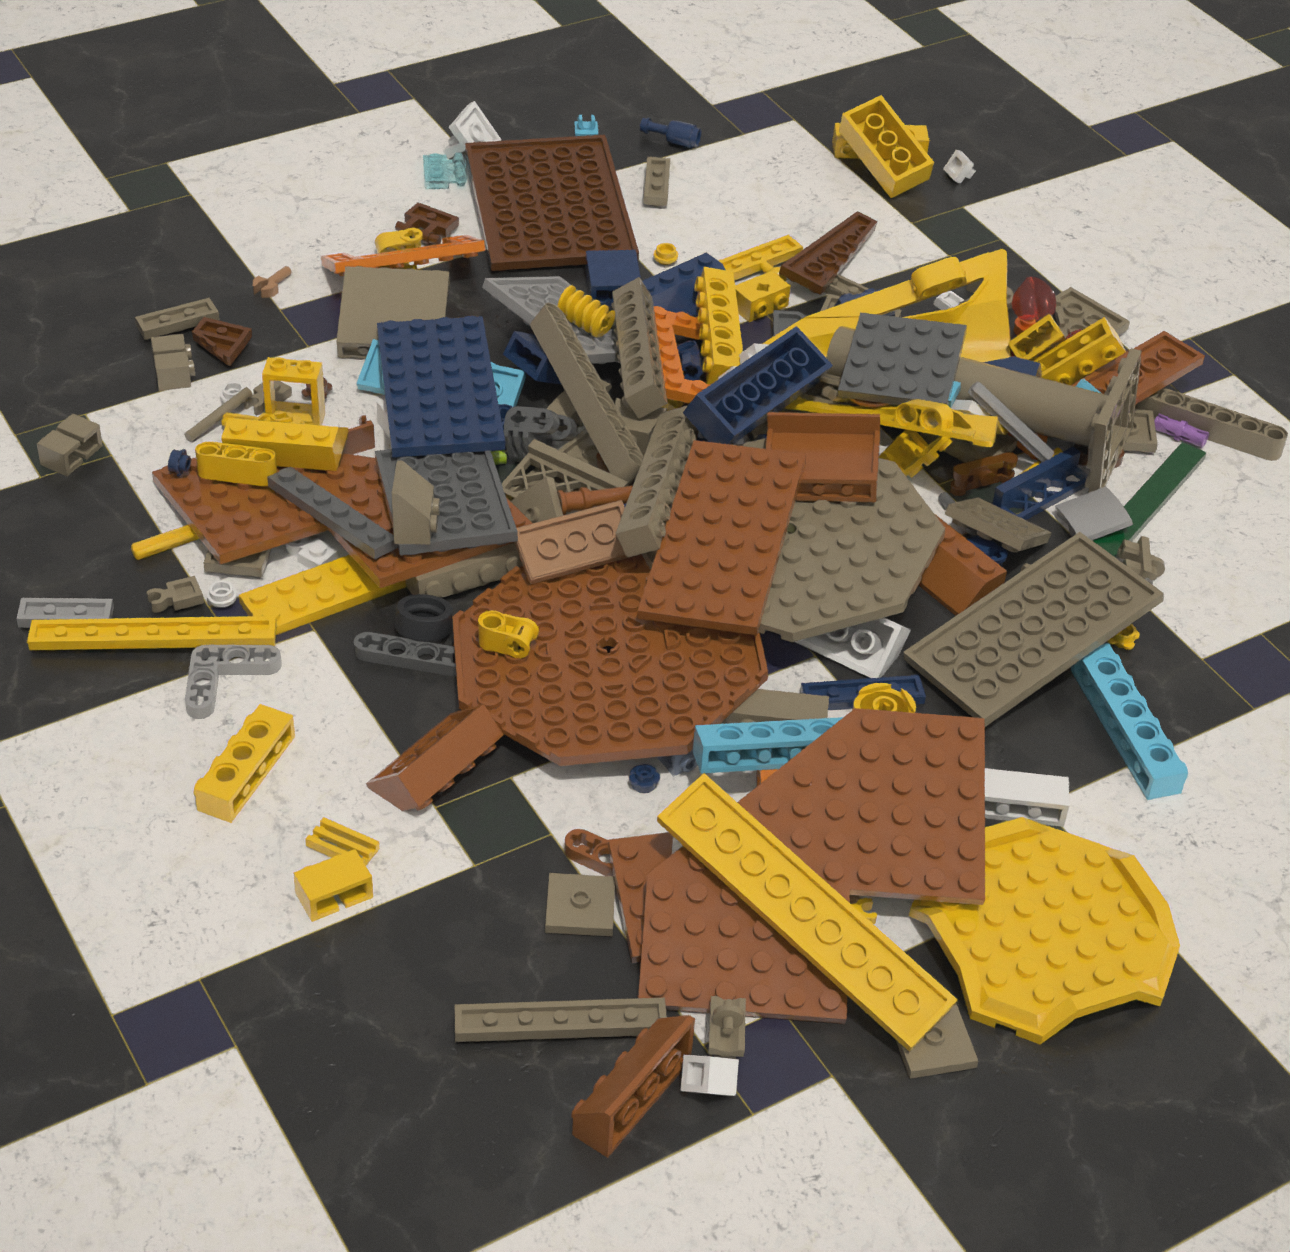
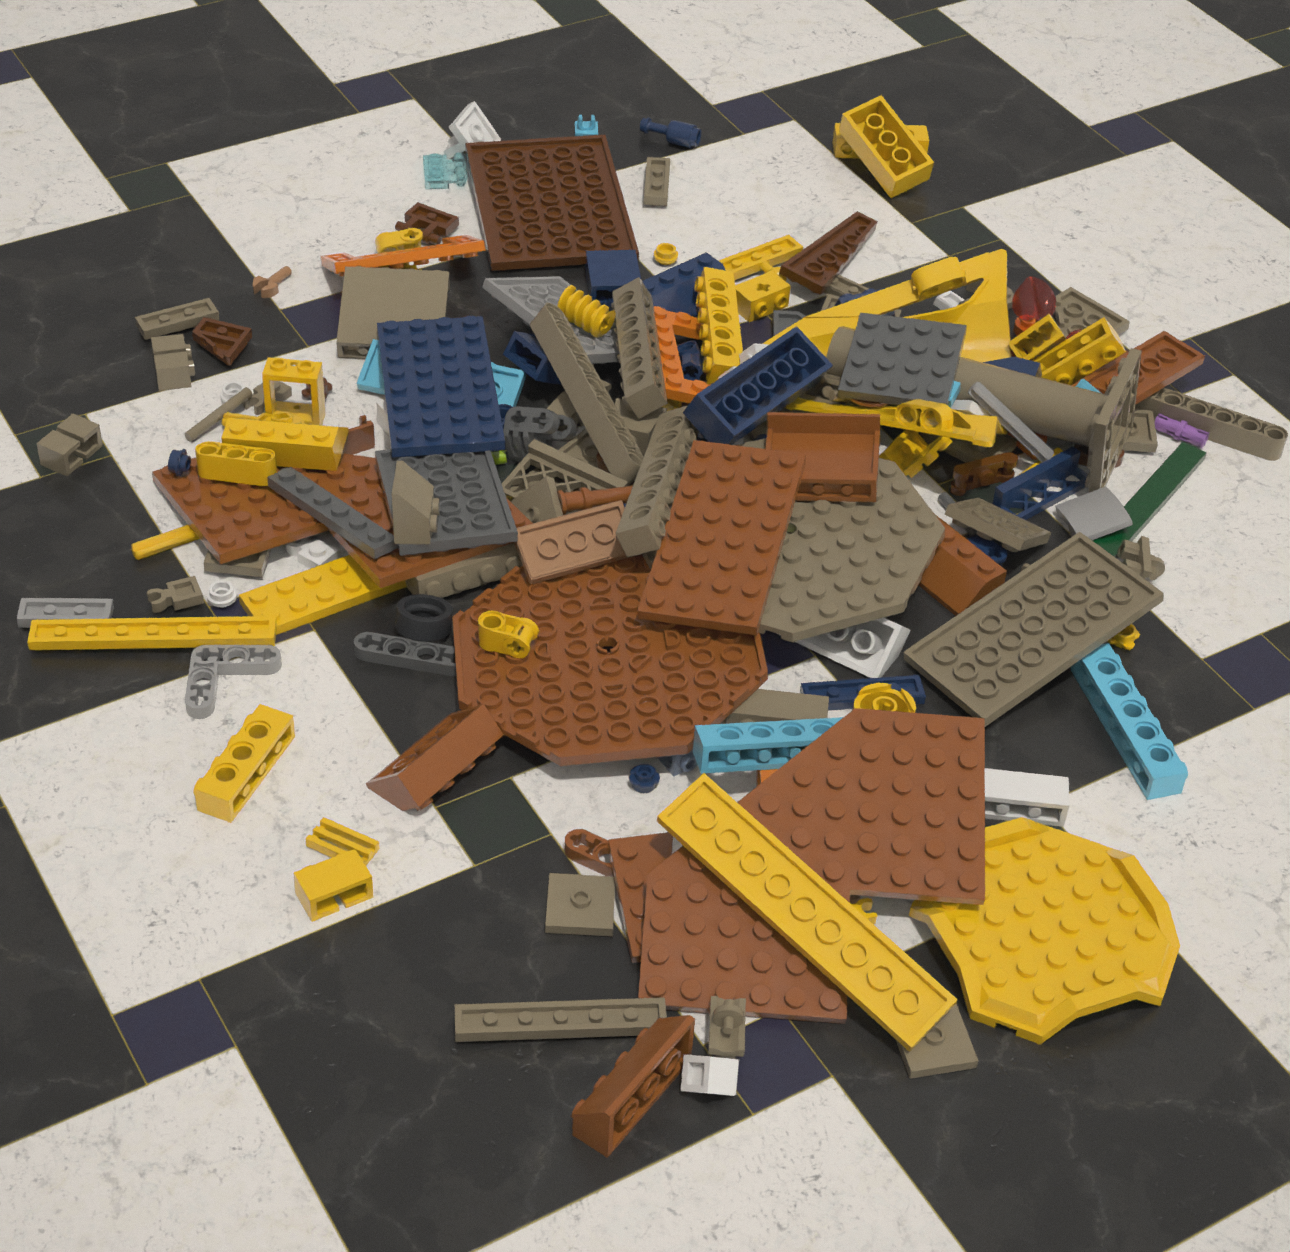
white tile [943,150,975,183] -> none

